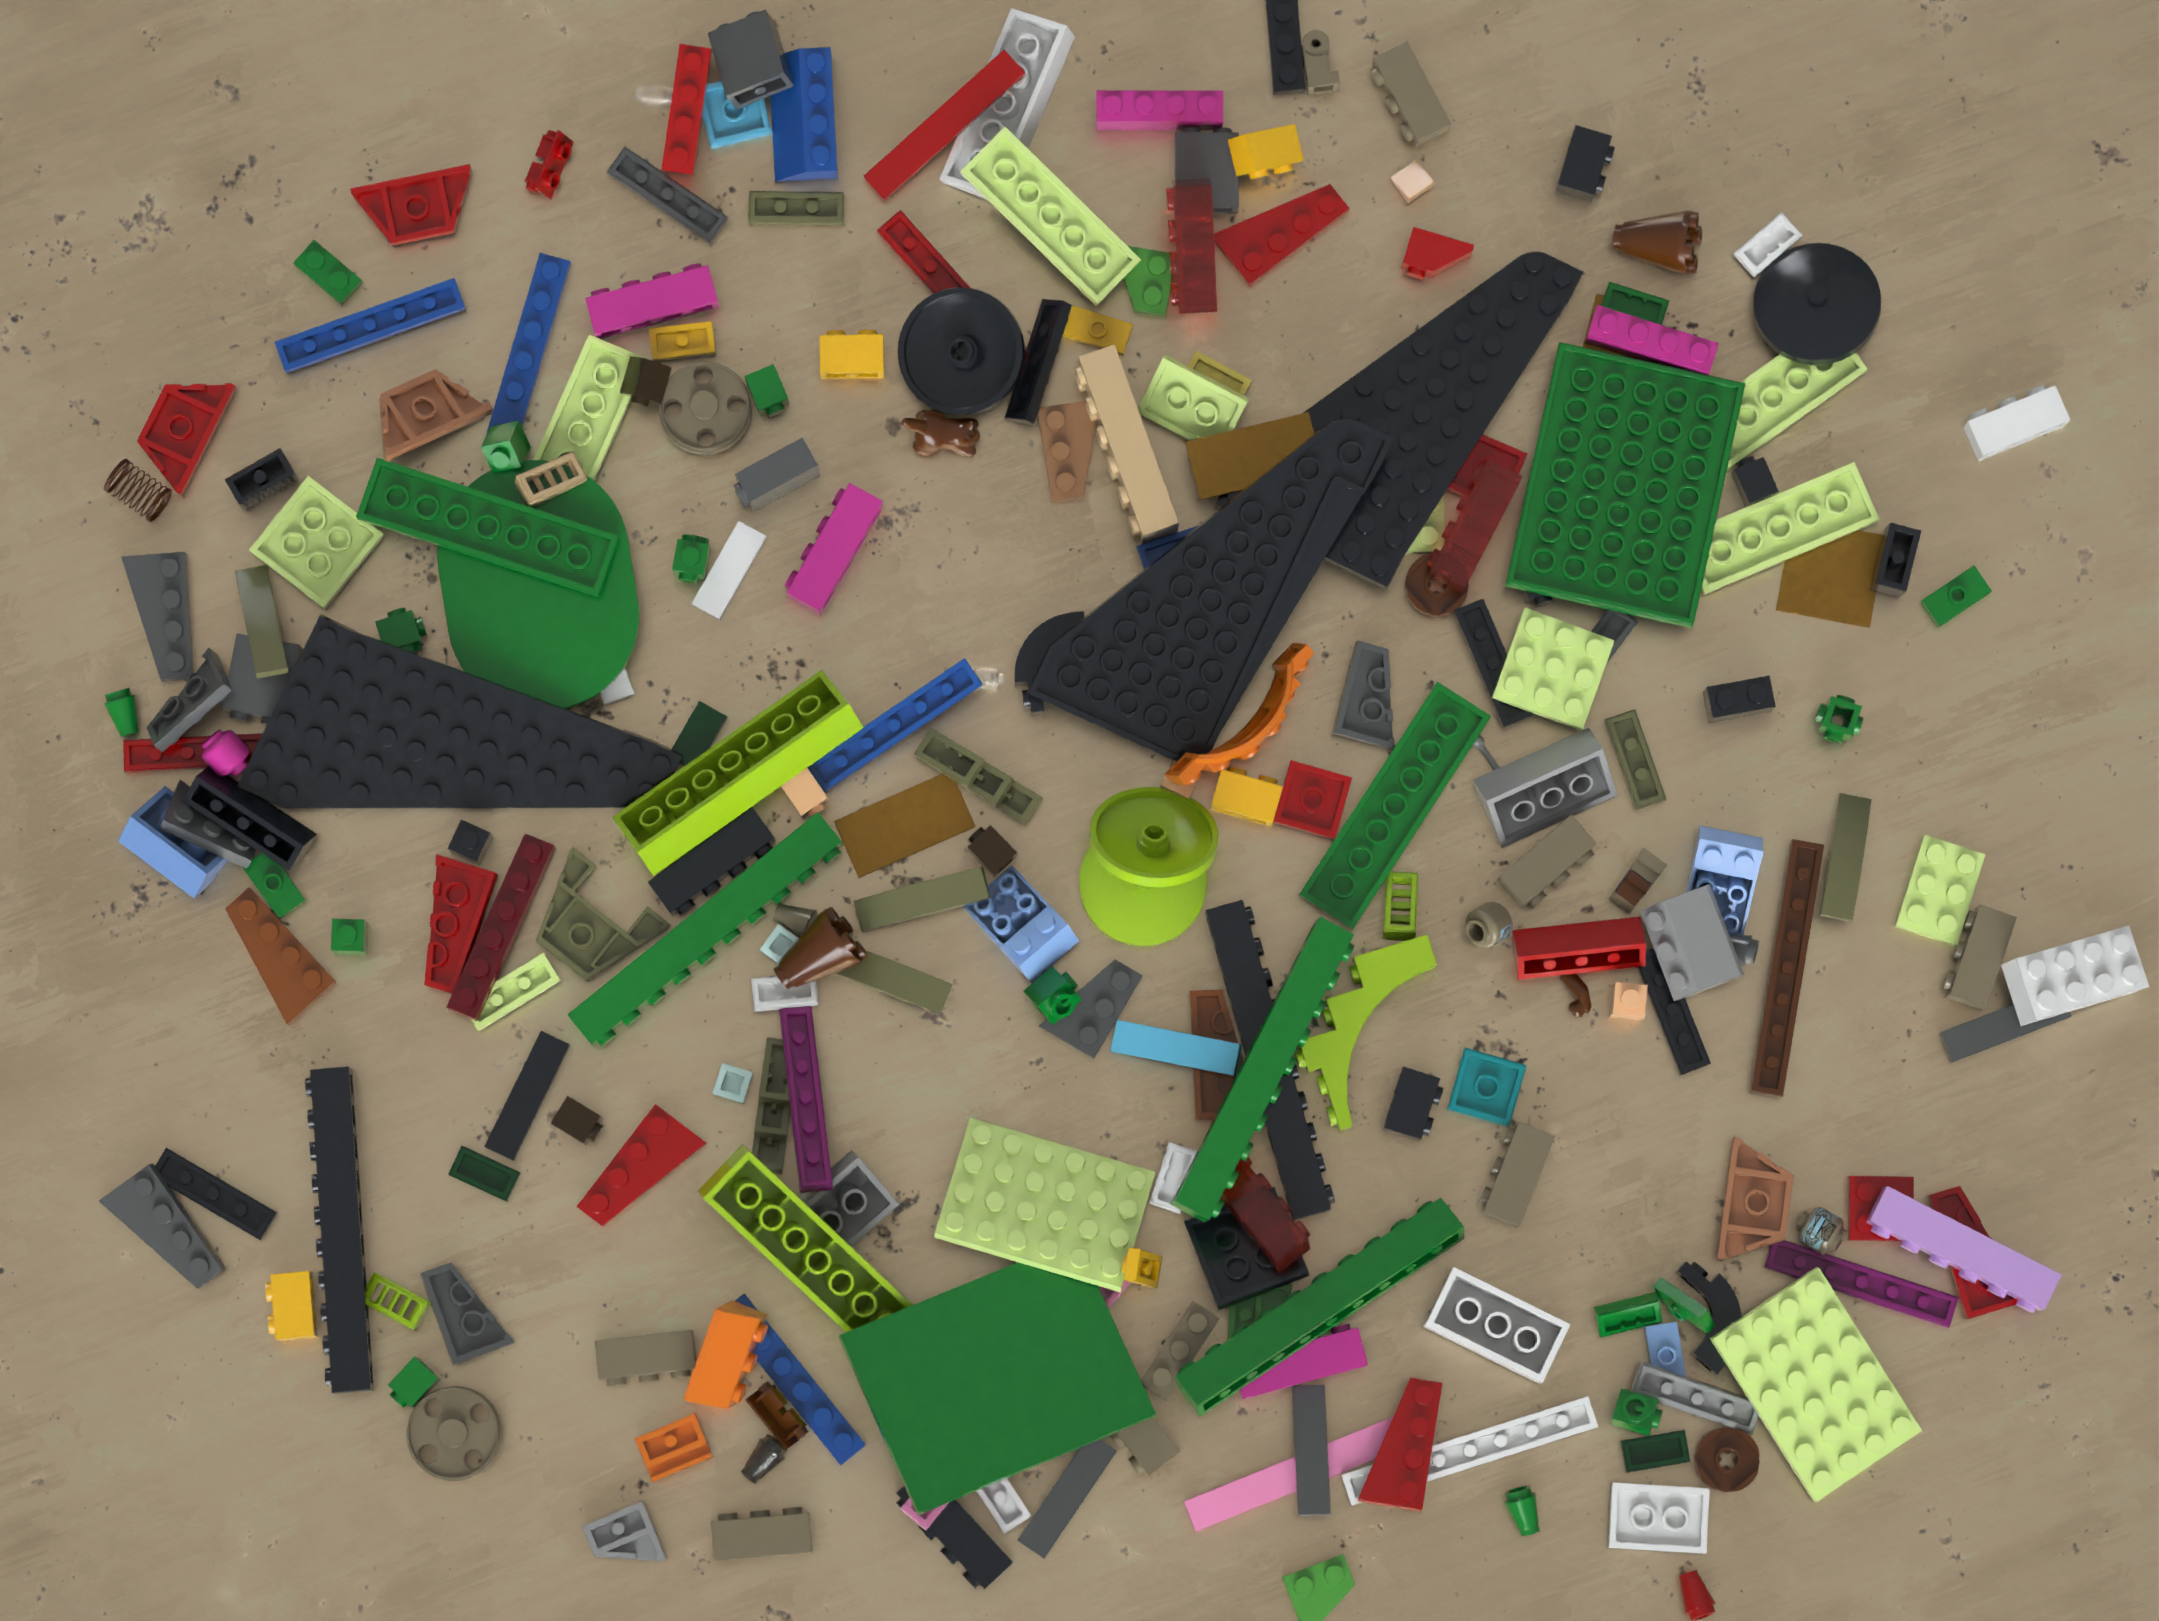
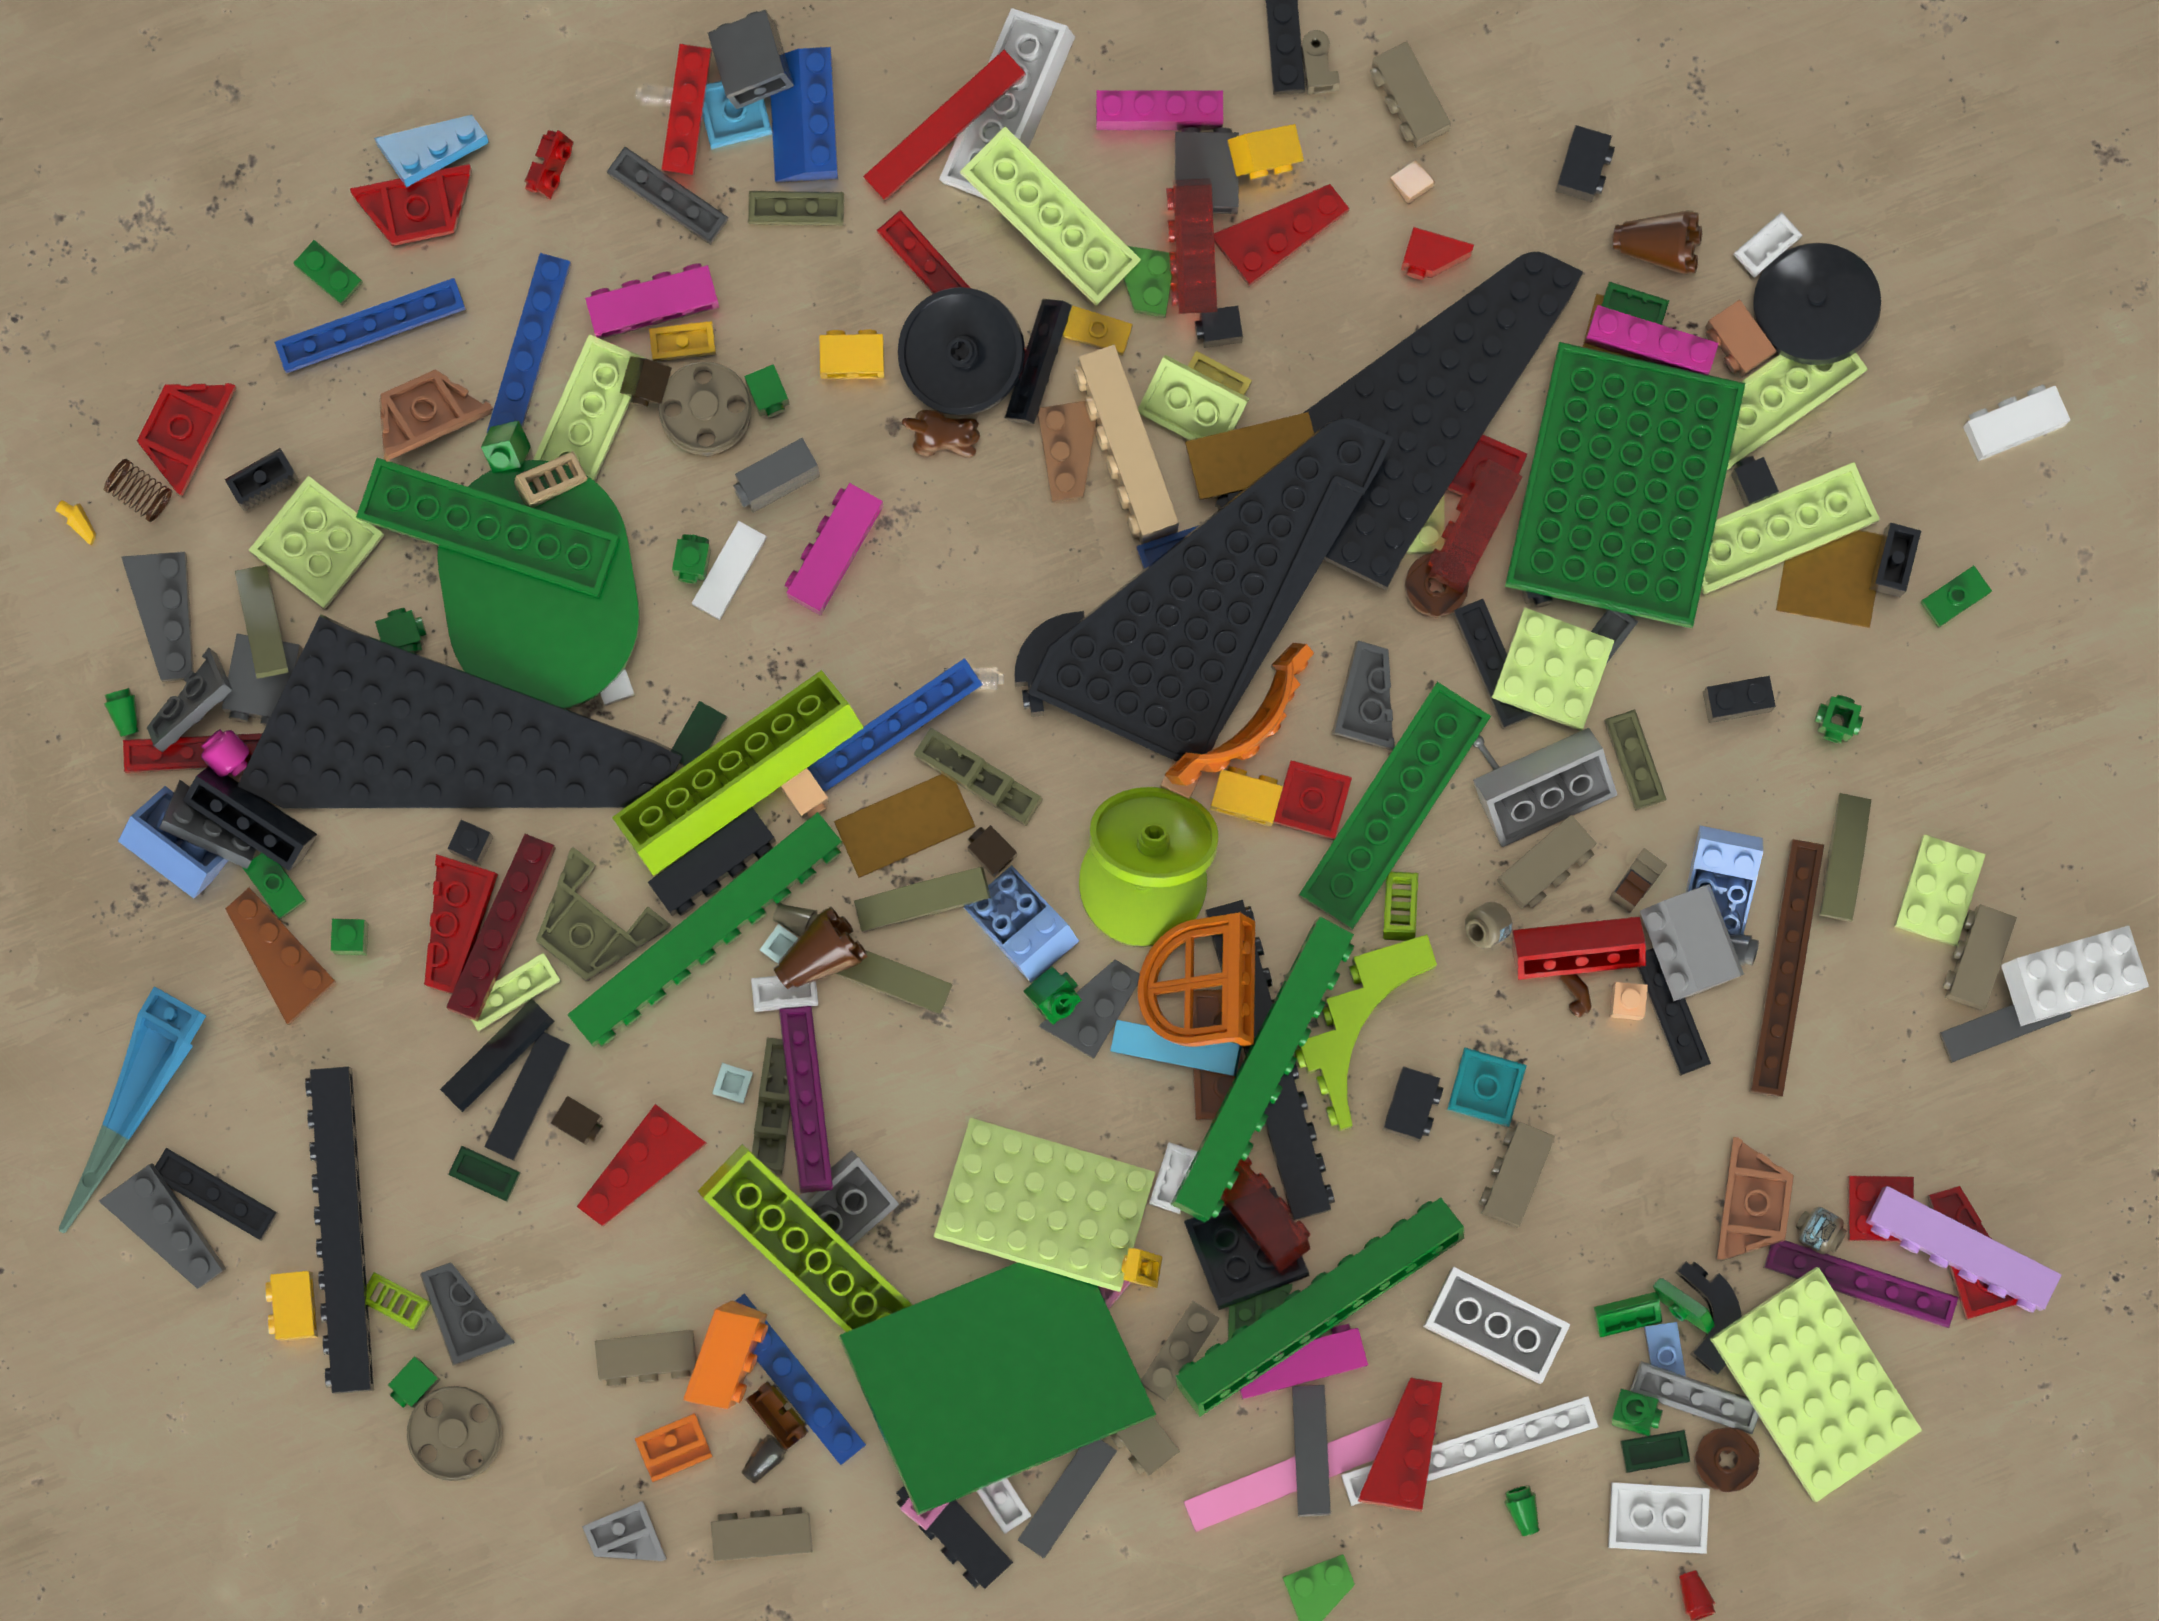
none -> yellow bar [56,500,96,545]
none -> dark azure plate [59,986,206,1233]
none -> dark azure wing [375,114,489,187]
none -> black tile [440,999,554,1112]
none -> orange window [1138,912,1255,1047]
none -> black brick [1195,306,1243,348]
none -> nougat brick [1705,299,1776,378]

